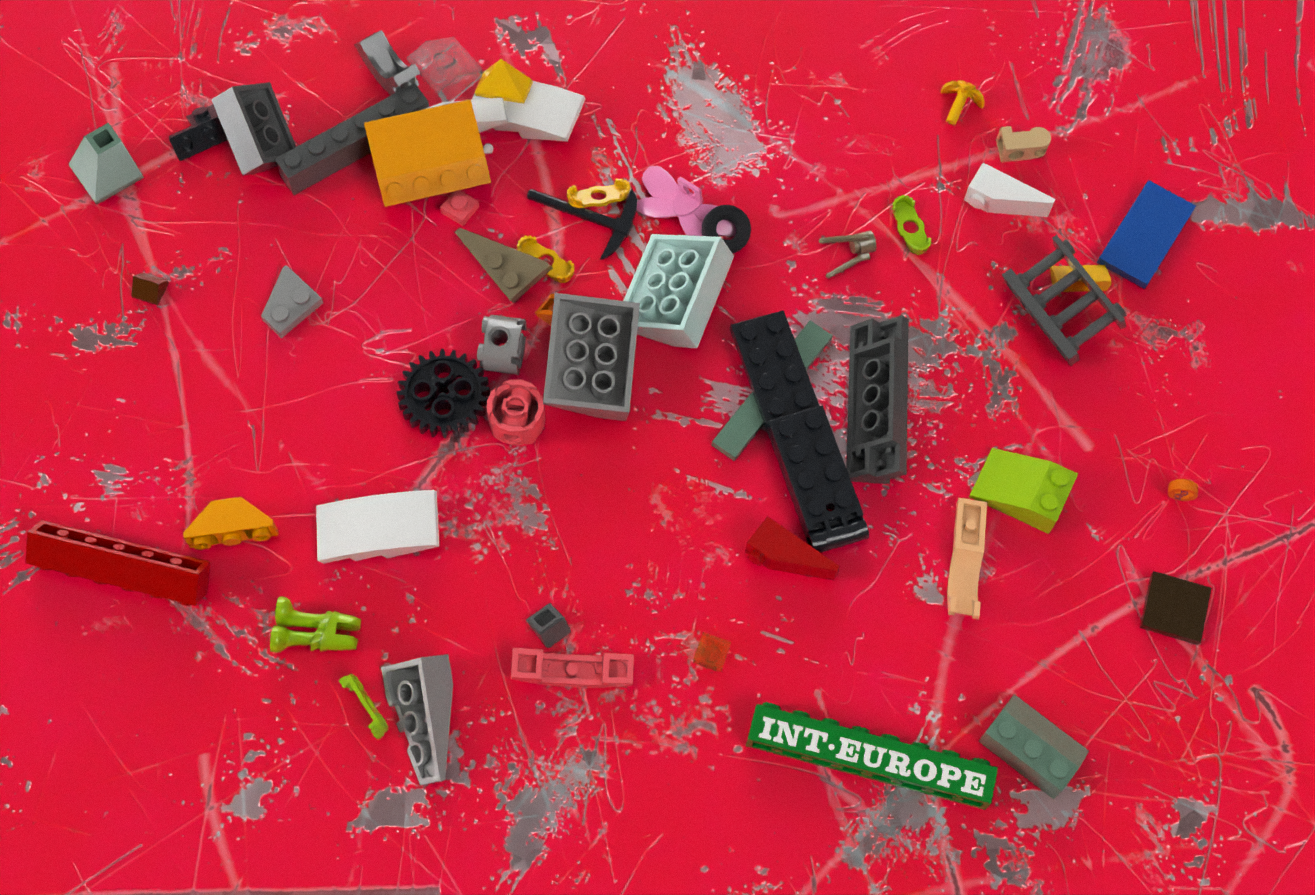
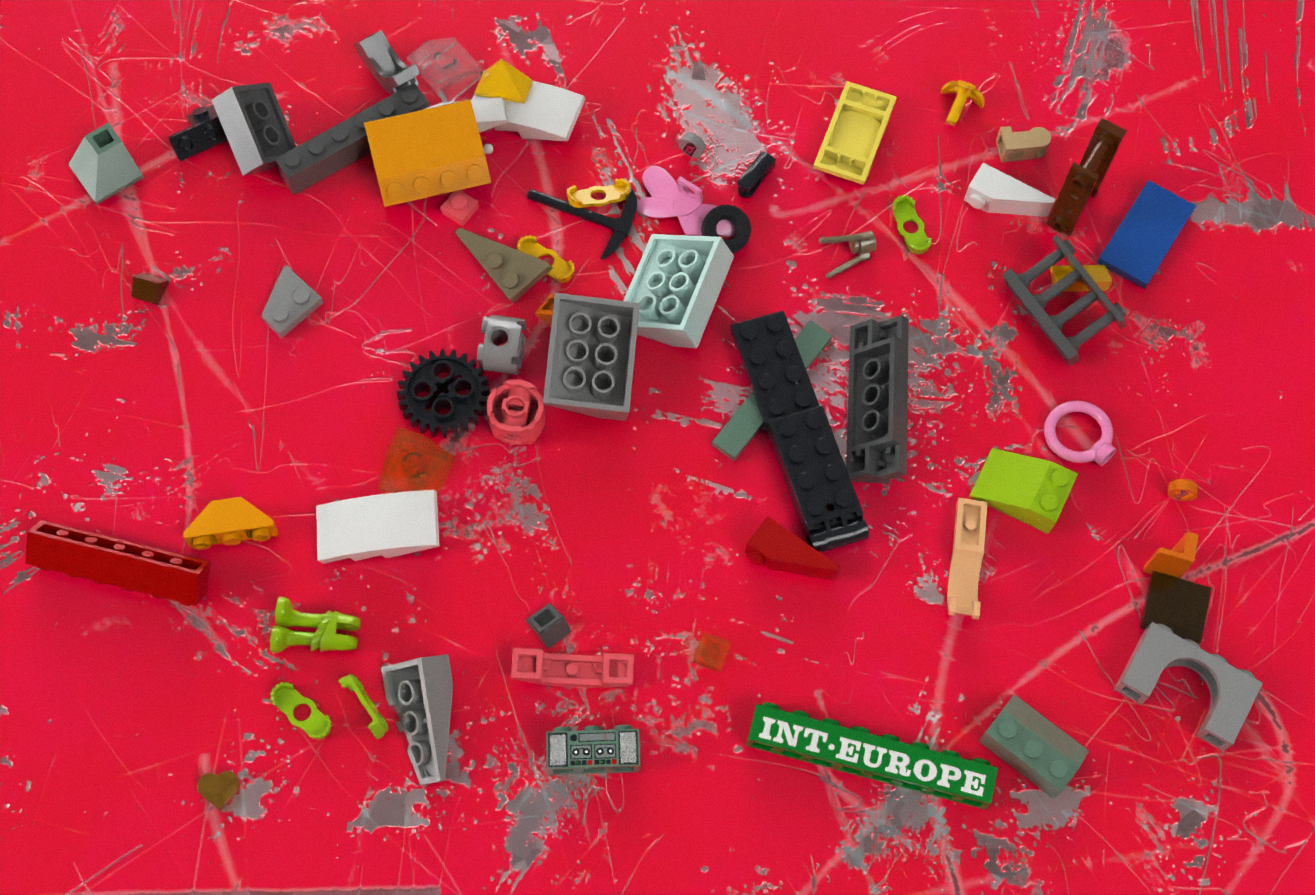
none -> pearl gold tile [197,771,240,811]
none -> lime piece [270,682,332,740]
none -> clear orange slope [379,427,455,498]
none -> brick [546,725,640,775]
none -> light grey tile [678,133,706,158]
none -> black bar [738,152,775,198]
none -> light yellow slope [813,81,897,185]
none -> bright pink piece [1044,401,1117,466]
none -> reddish brown fence [1046,118,1127,236]
none -> light grey arch [1114,622,1263,751]
none -> orange panel [1143,532,1199,578]

